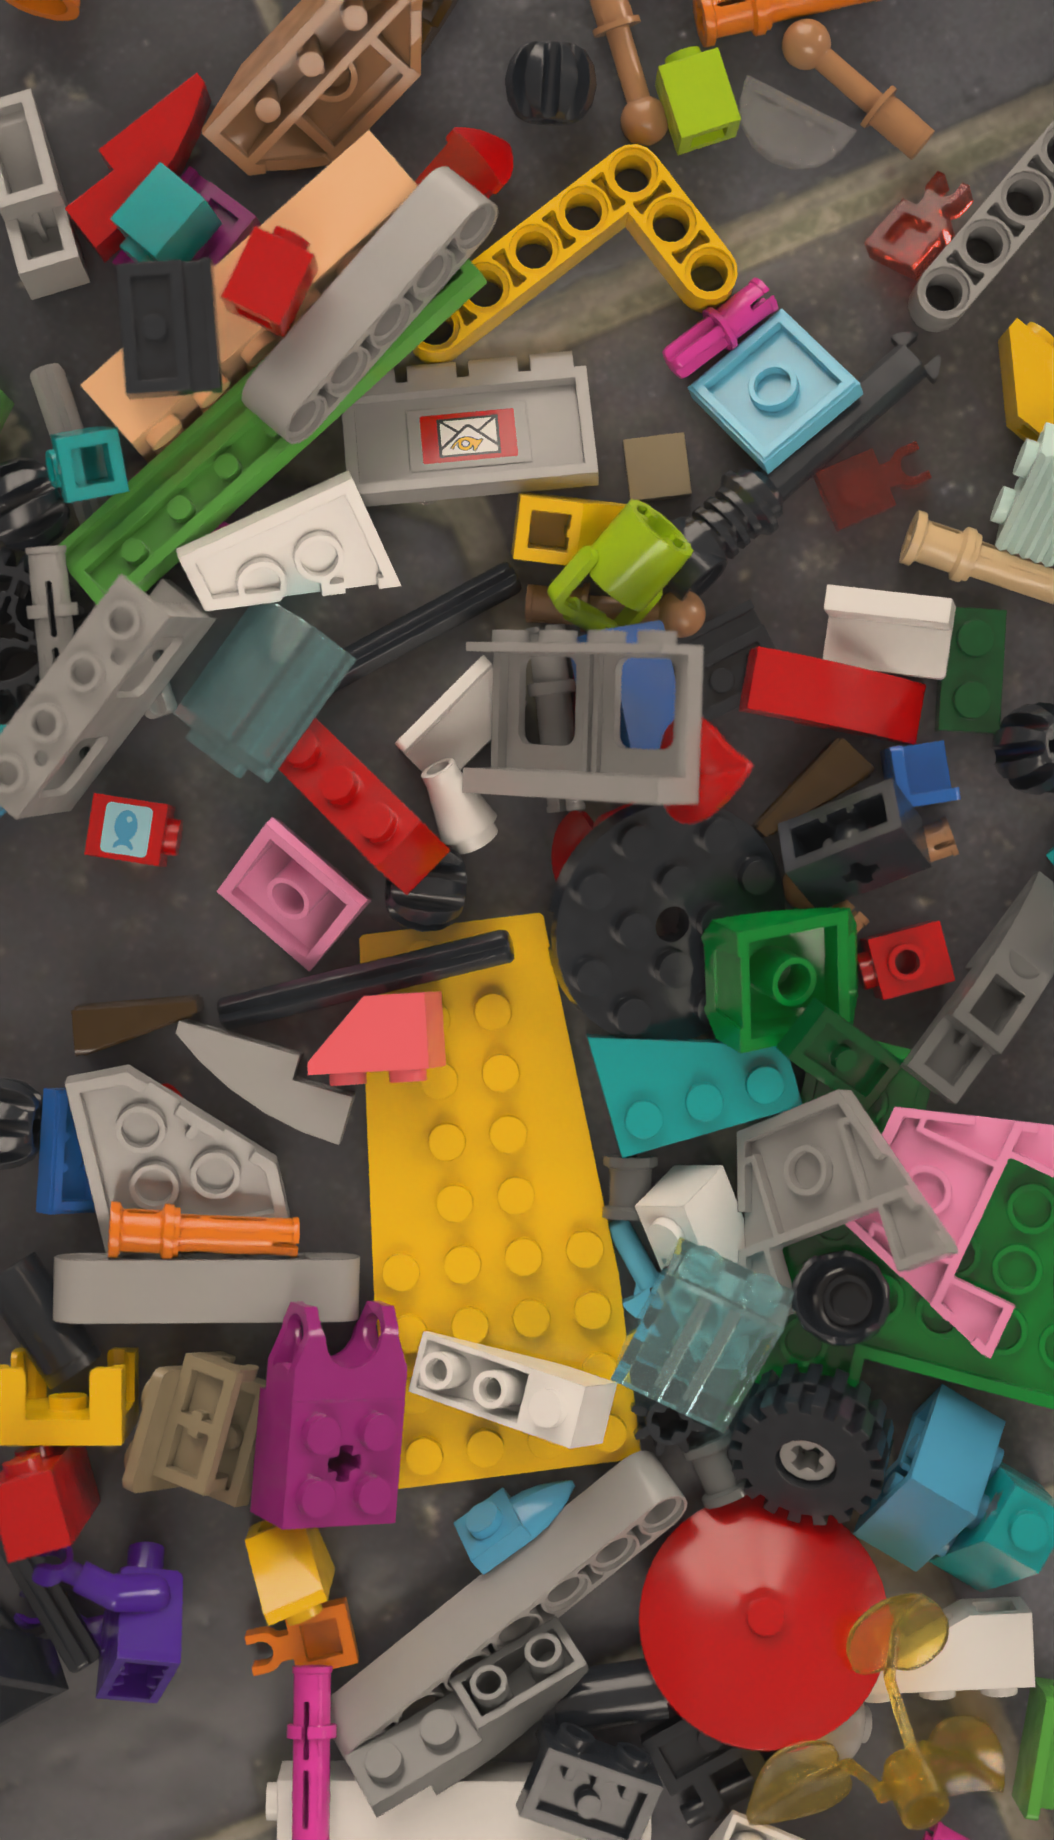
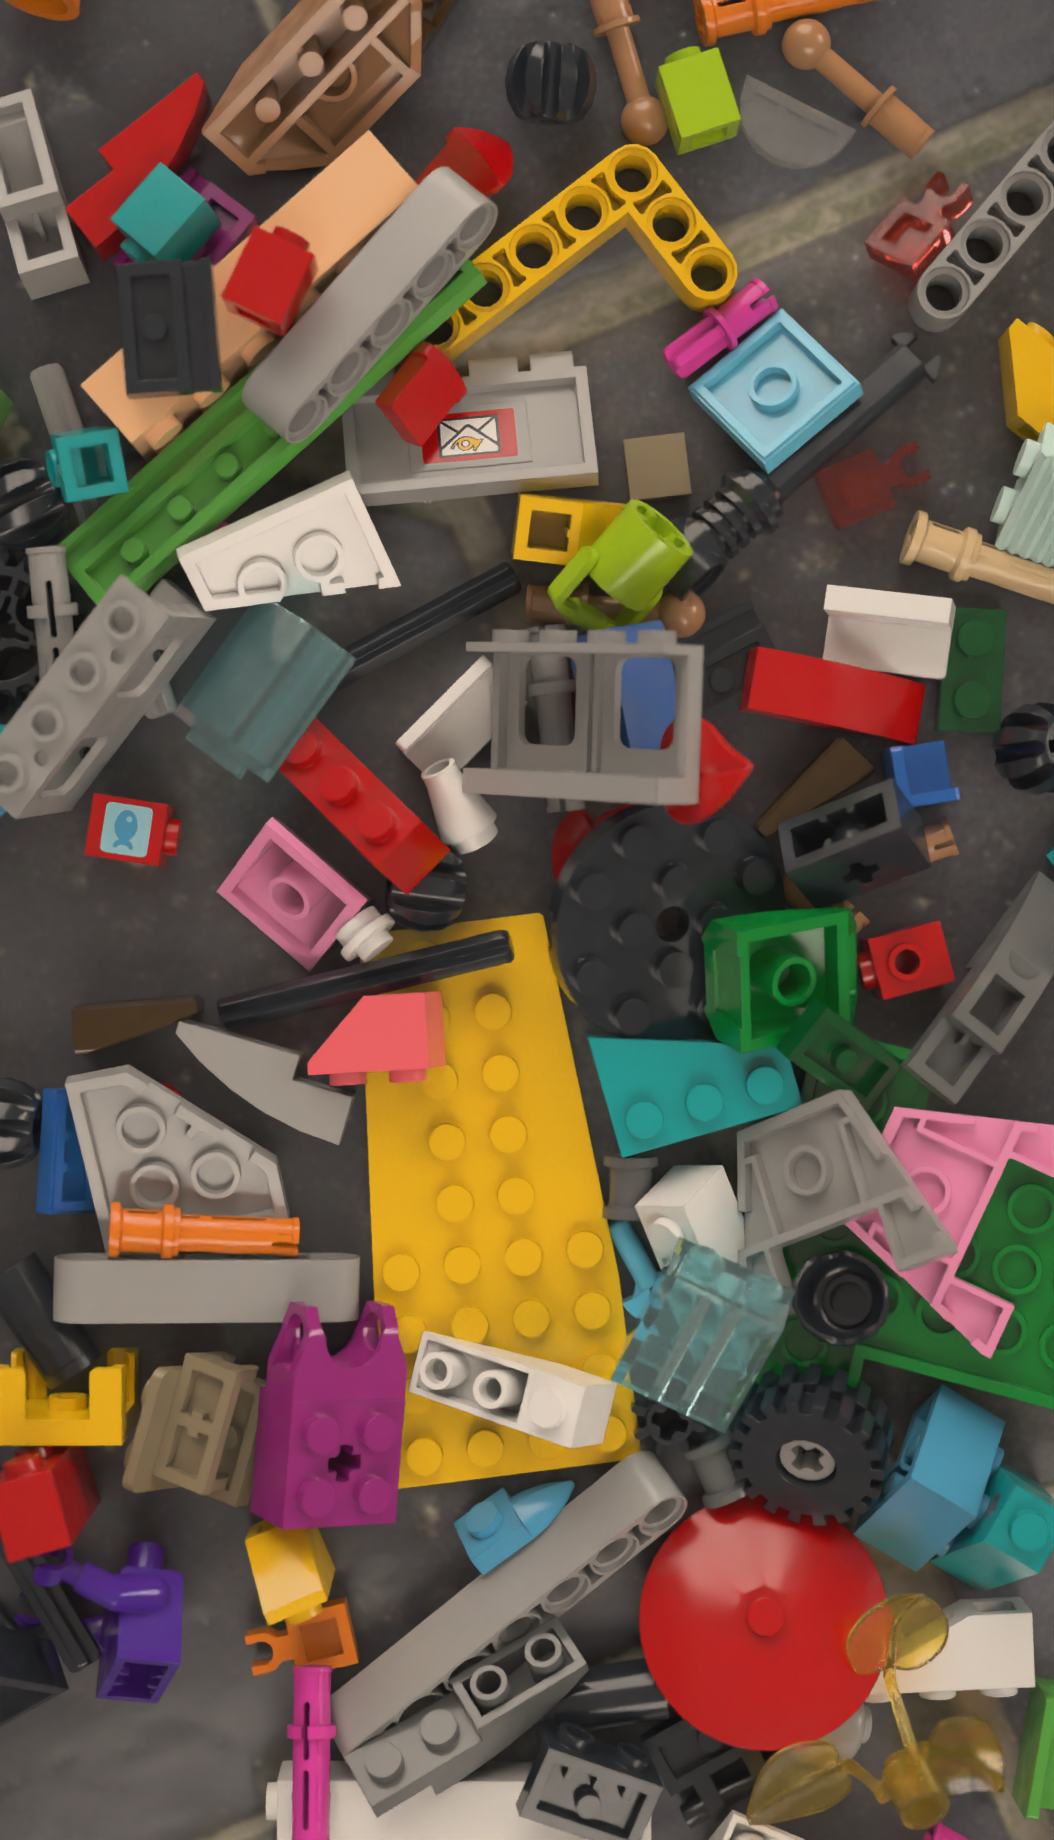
none -> white plate [336,906,395,963]
none -> red tile [375,342,467,447]

